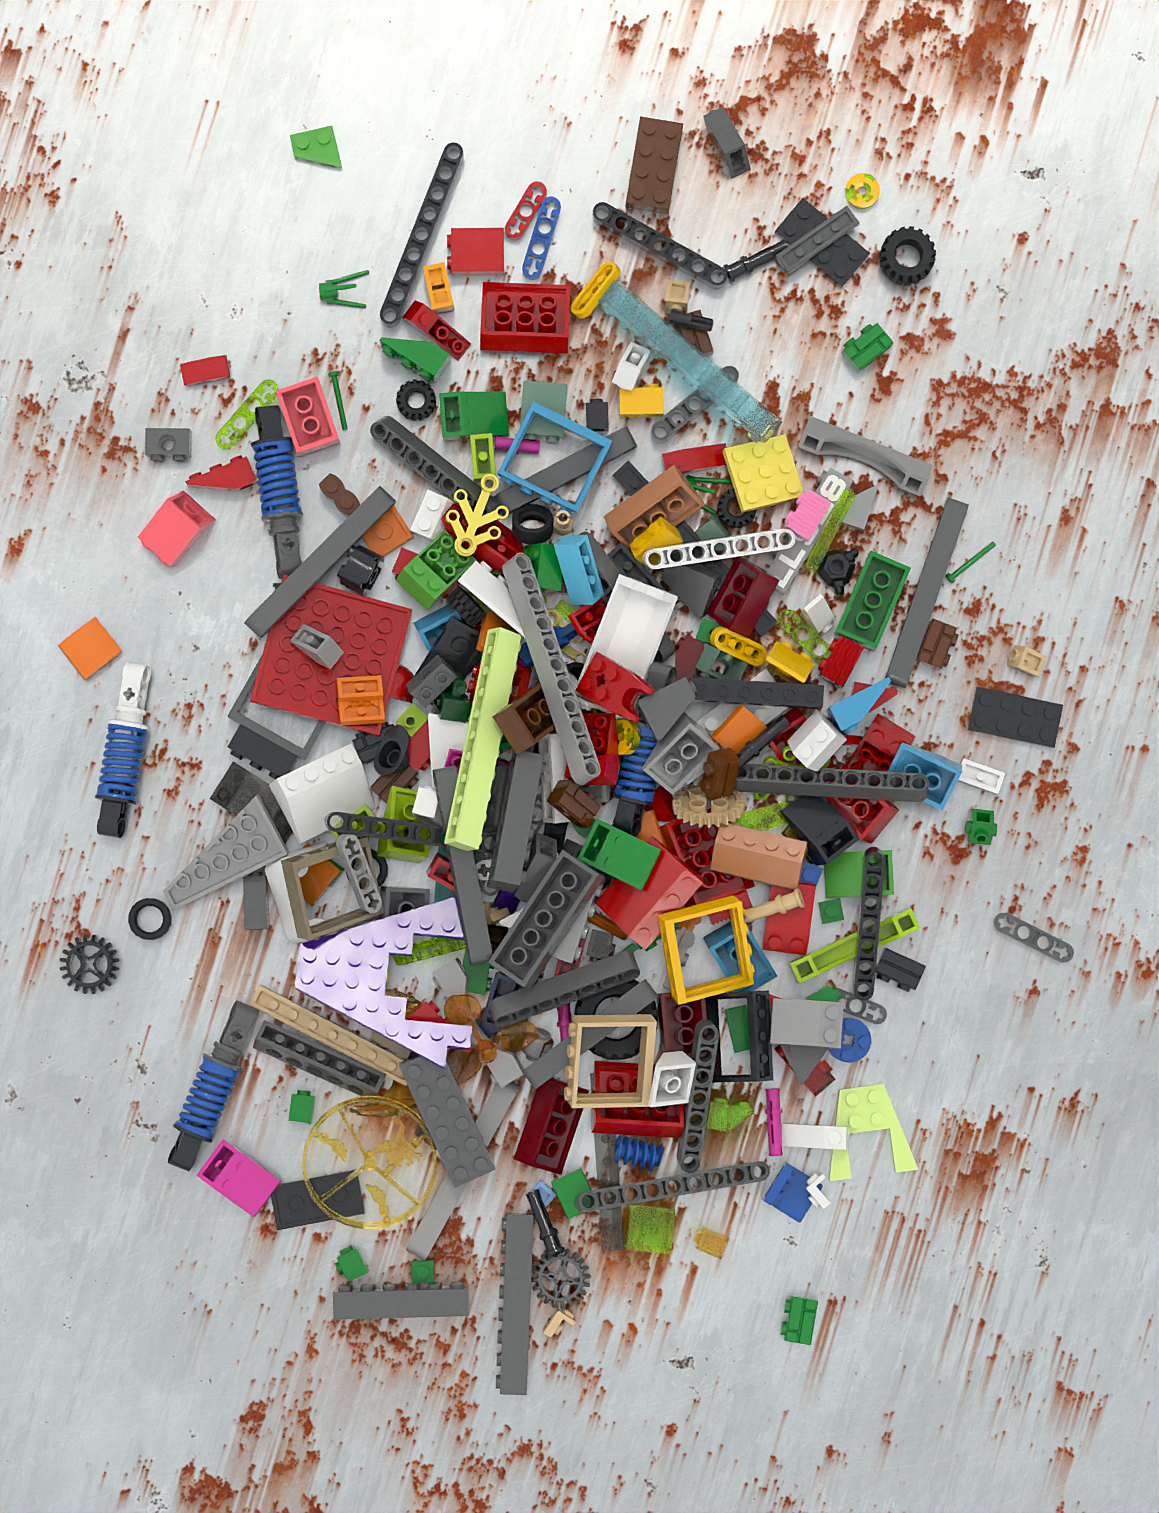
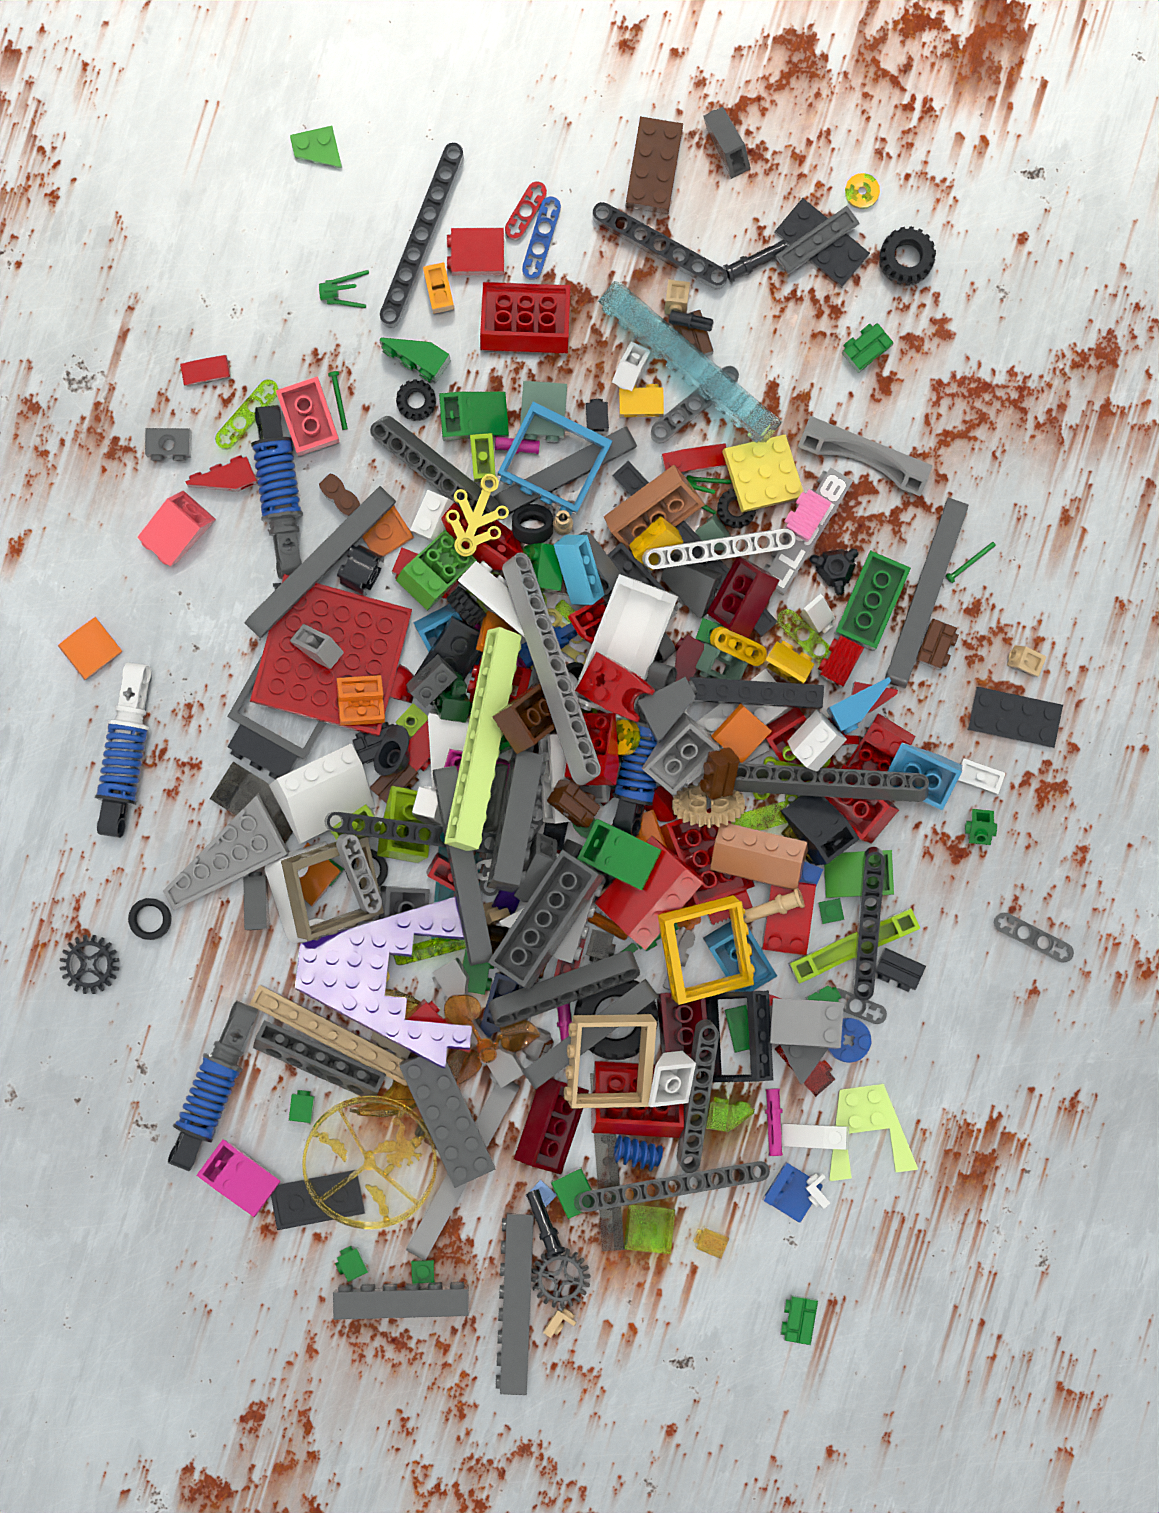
red slope [402,300,471,361] -> none
yellow plate [571,261,621,319] -> none
black pin [736,714,790,769] -> none
clear neon green axle [806,489,855,571] -> none
light grey slope [835,486,878,532] -> none

